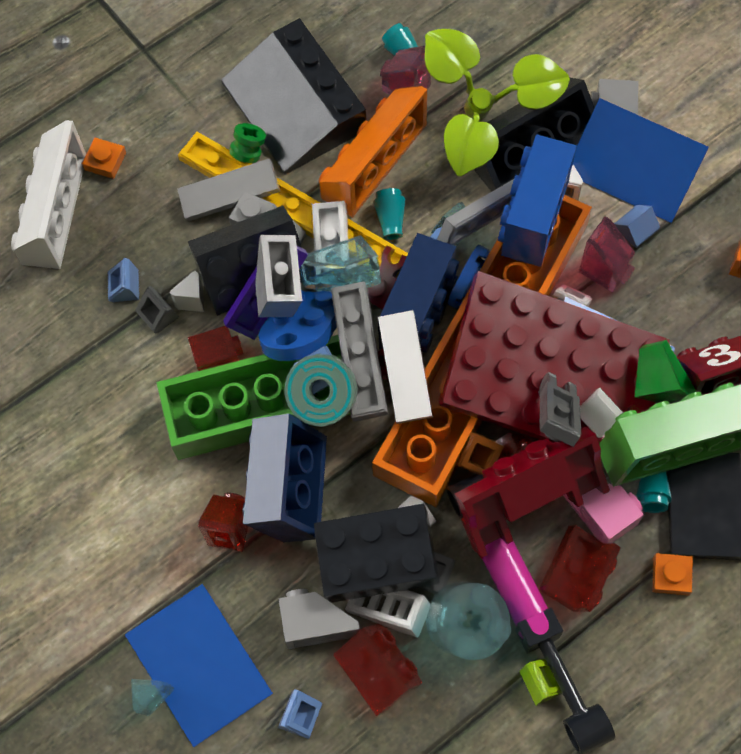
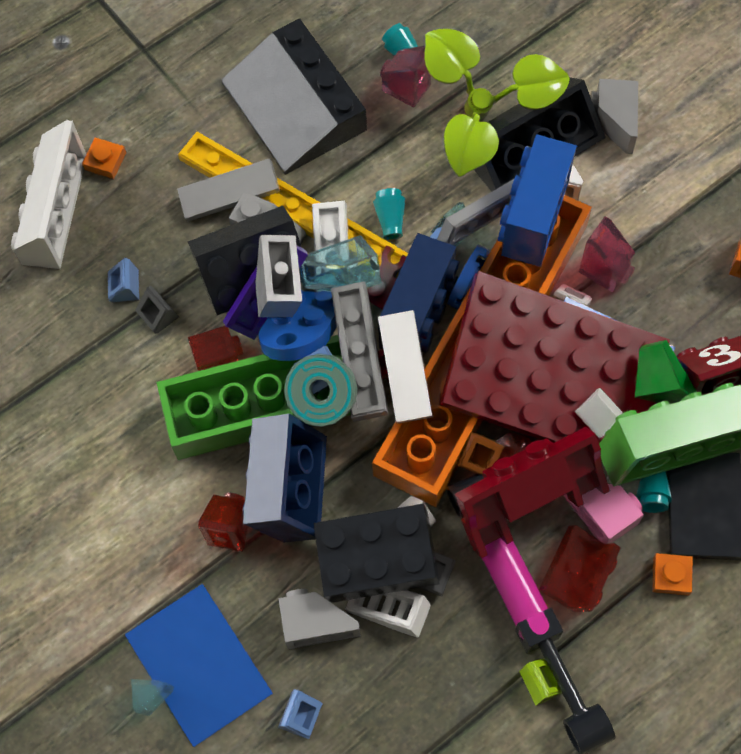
white slope [170,271,204,312] -> none
green wheel [229,123,266,163] -> none
orange slope [319,86,427,218] -> none
clear red bracket [333,623,422,716] -> none
clear light blue brick [426,582,511,660] -> none
dark grey hinge [539,372,581,447] -> none
blue sticker [573,98,709,223] -> none
medium blue slope [613,205,660,248] -> none

